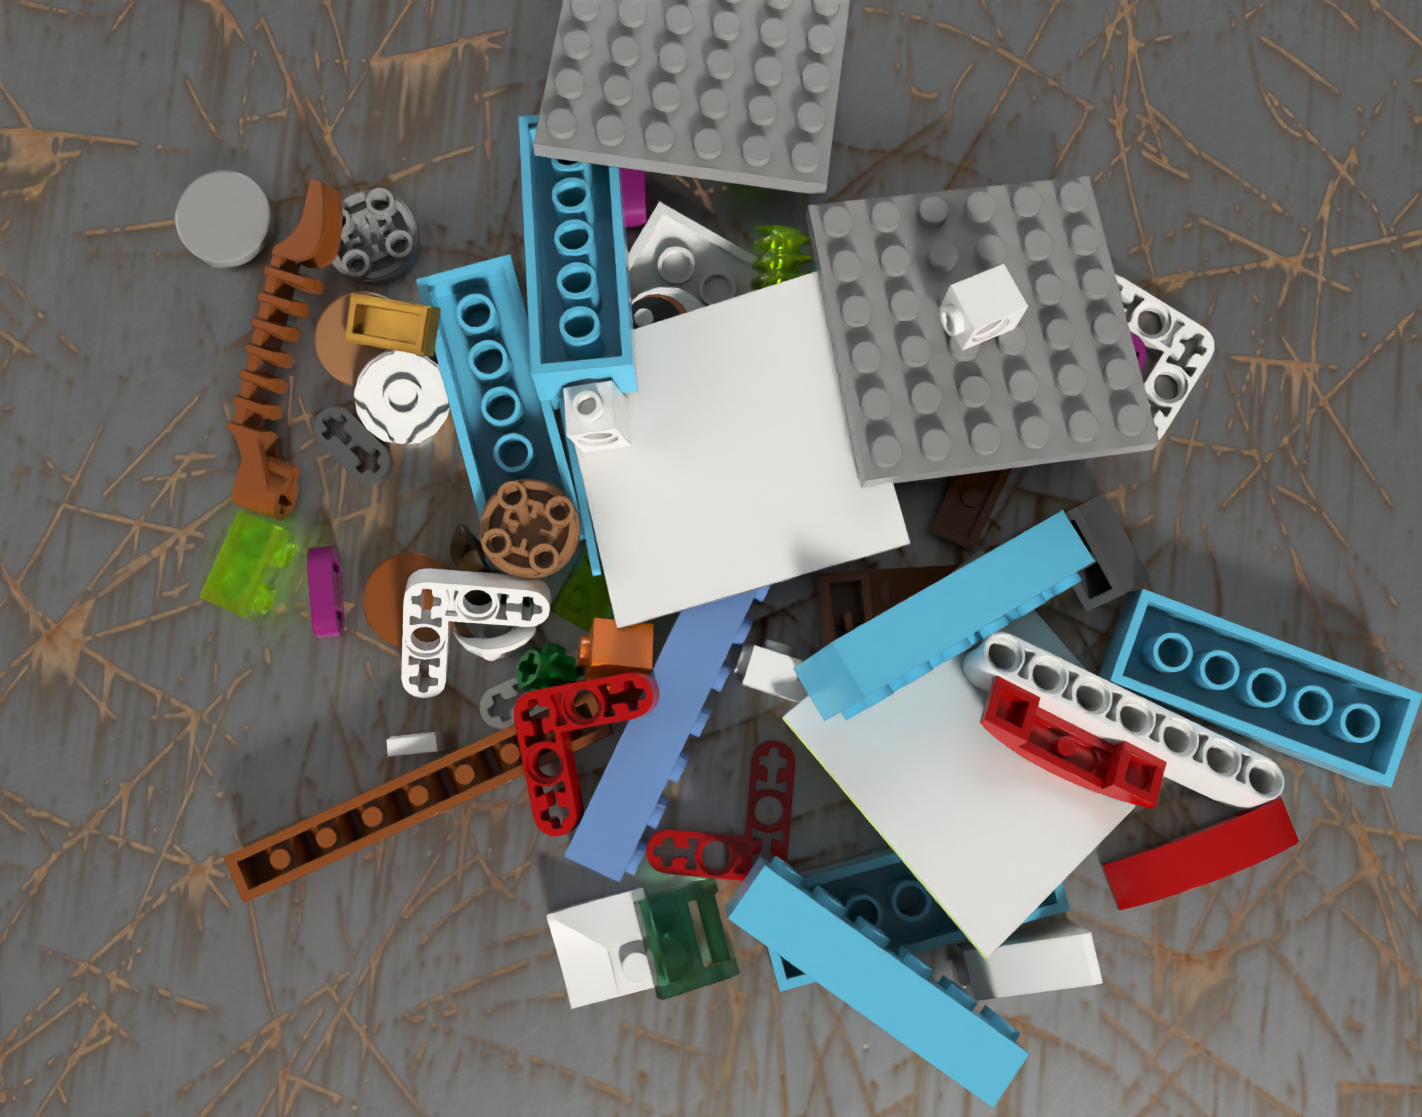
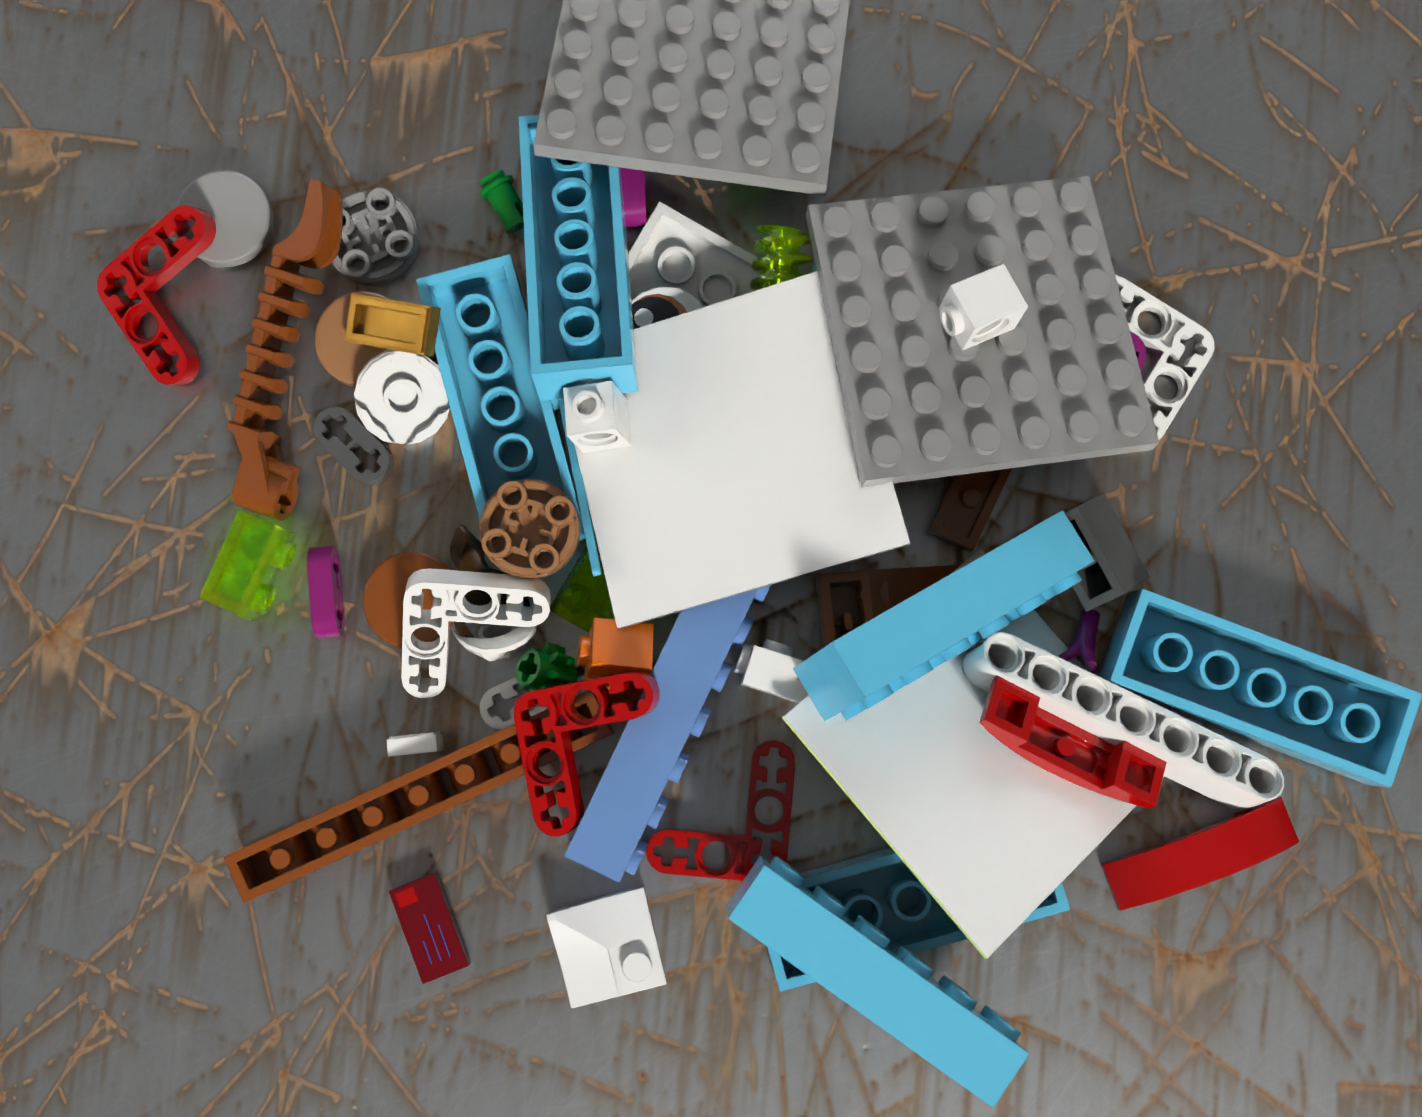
clear green plate [633,878,740,1000] -> none
white slope [951,919,1103,1001] -> none
none -> red beam [97,205,216,385]
none -> dark red tile [389,872,471,984]
none -> green pin [479,170,524,234]
none -> magenta bar [1057,609,1100,674]

